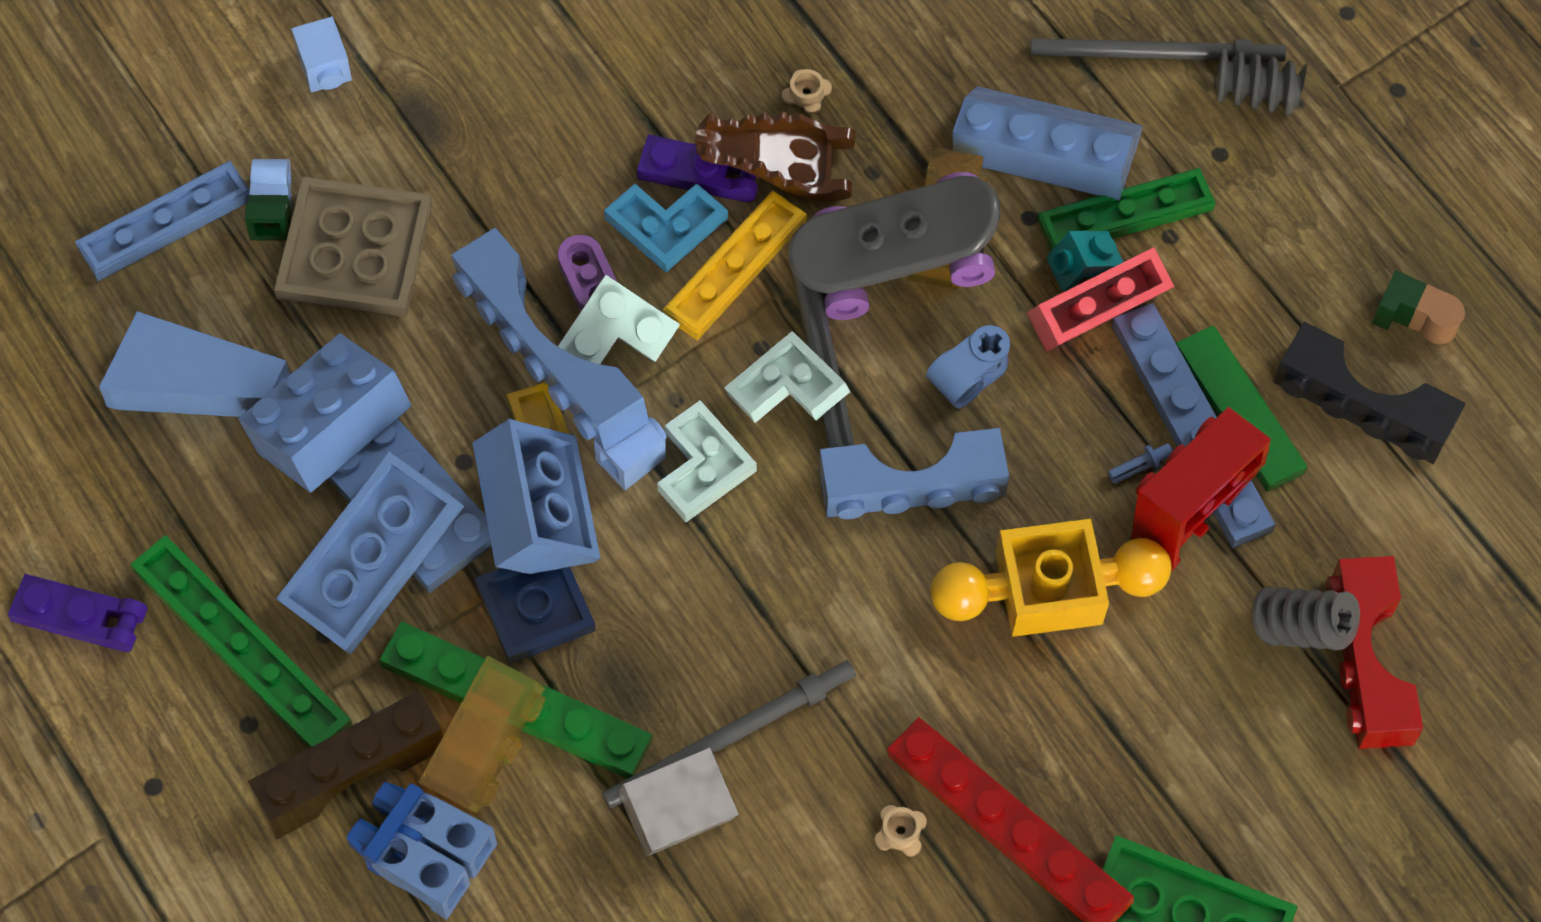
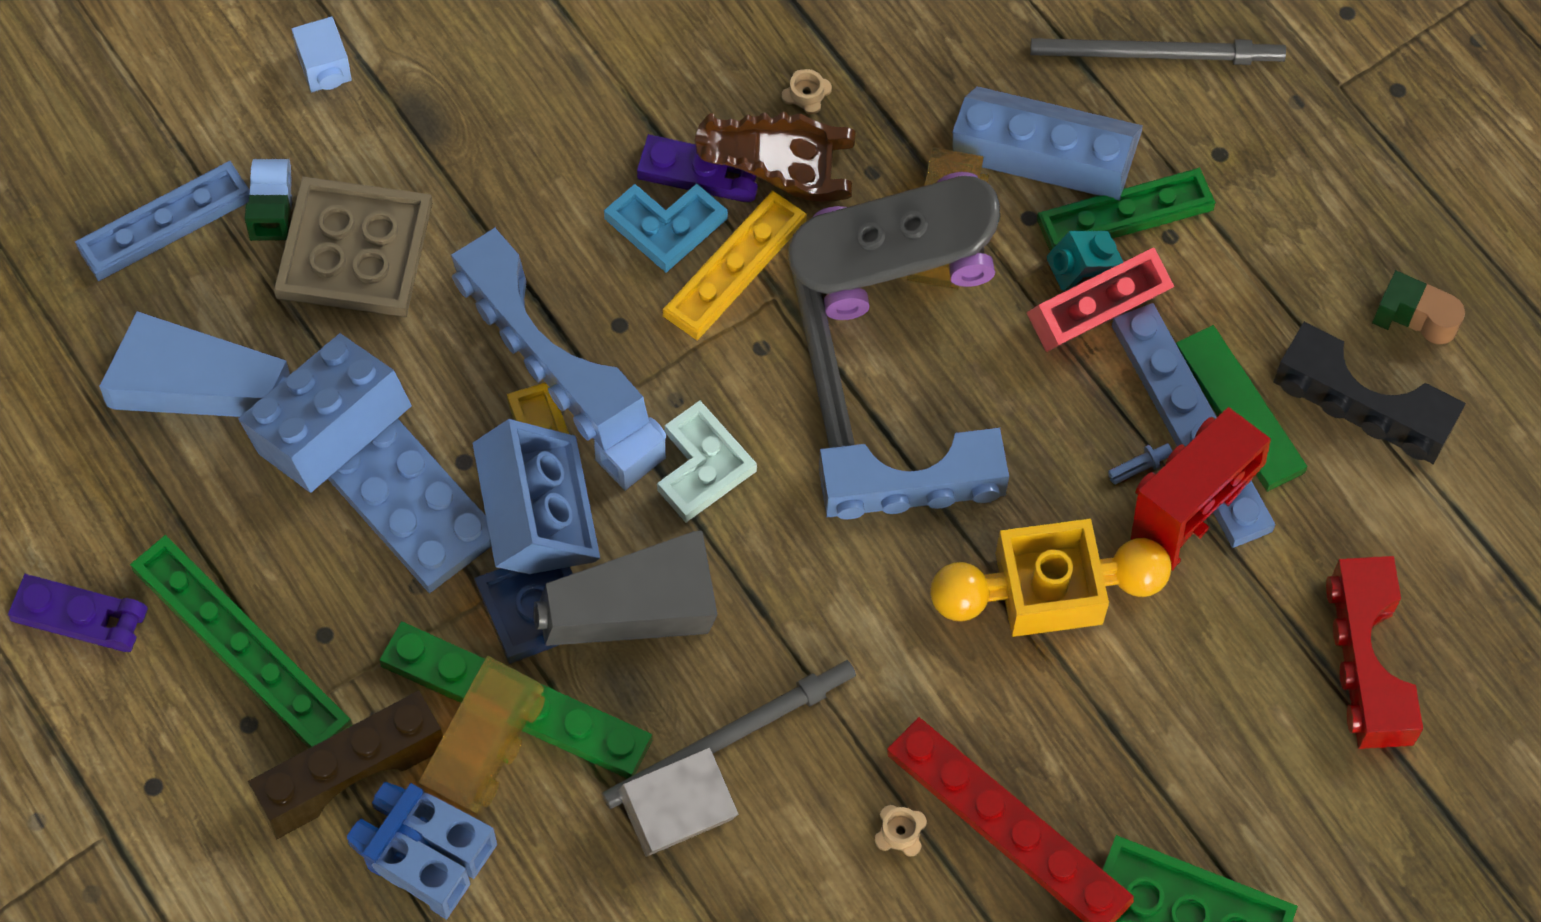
medium blue plate [276,451,464,655] -> none
medium lavender plate [558,235,617,311] -> none
light aqua plate [558,275,680,364] -> none
light aqua plate [724,331,850,423] -> none
medium blue piece [926,325,1010,409] -> none
dark grey piece [1214,47,1307,116] -> none
dark grey piece [1252,586,1360,651] -> none
none -> dark grey slope [533,531,718,646]

